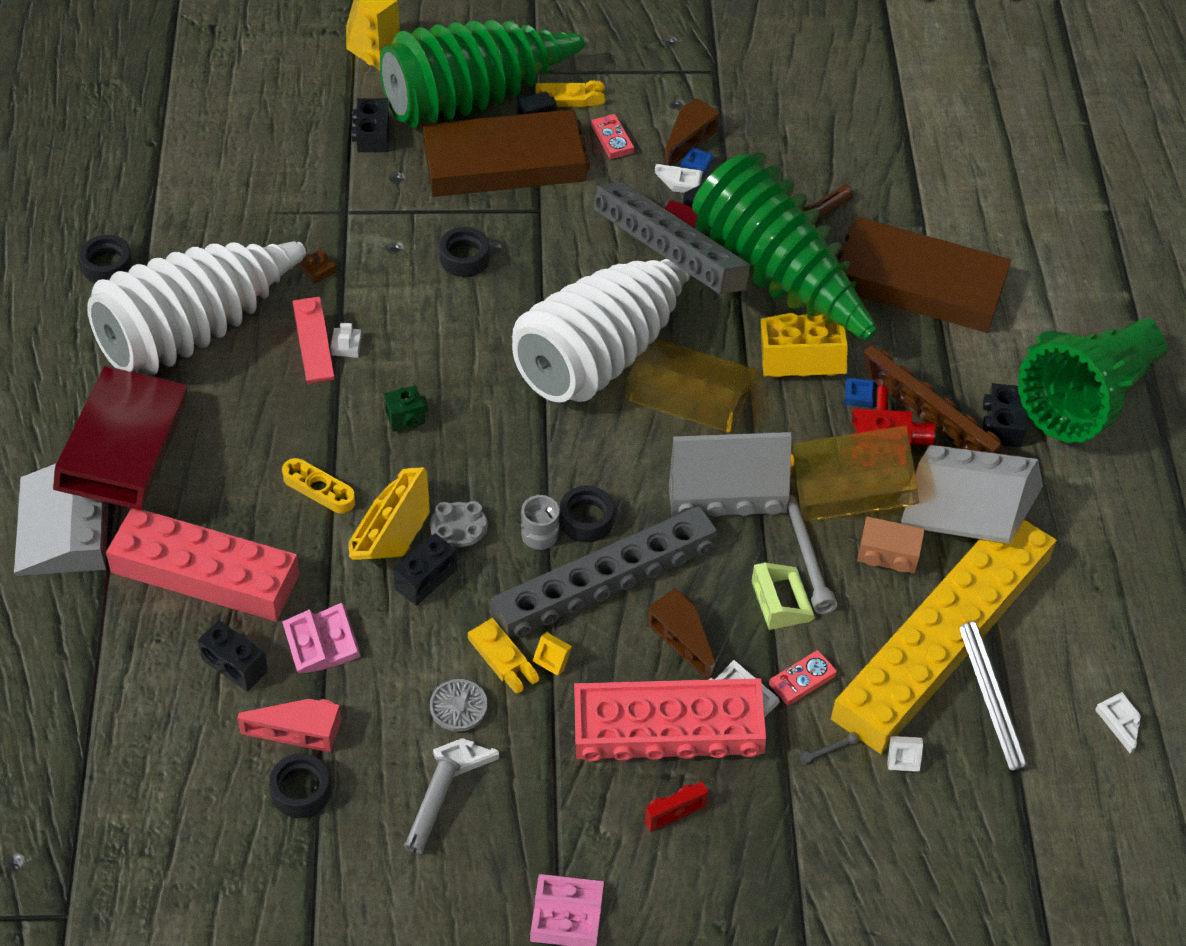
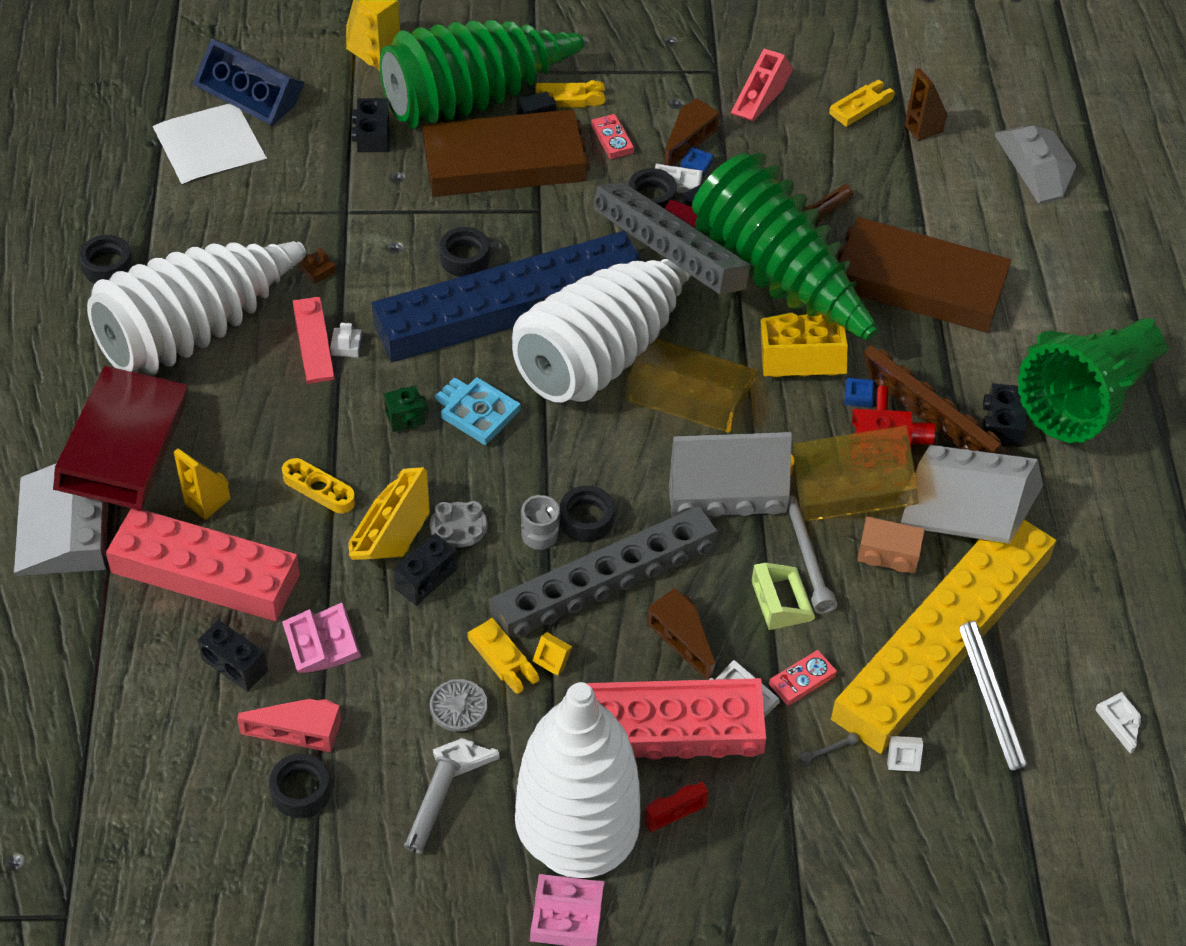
none -> white sticker [152,104,267,184]
none -> yellow slope [174,449,231,520]
none -> dark blue slope [193,38,305,125]
none -> dark blue brick [372,231,642,363]
none -> medium azure piece [435,377,521,446]
none -> white cone [515,682,641,878]
none -> black tyre [628,168,677,209]
none -> coral slope [731,49,793,122]
none -> yellow hinge [829,80,895,127]
none -> reddish brown slope [904,68,947,141]
none -> light grey wedge [995,125,1076,205]

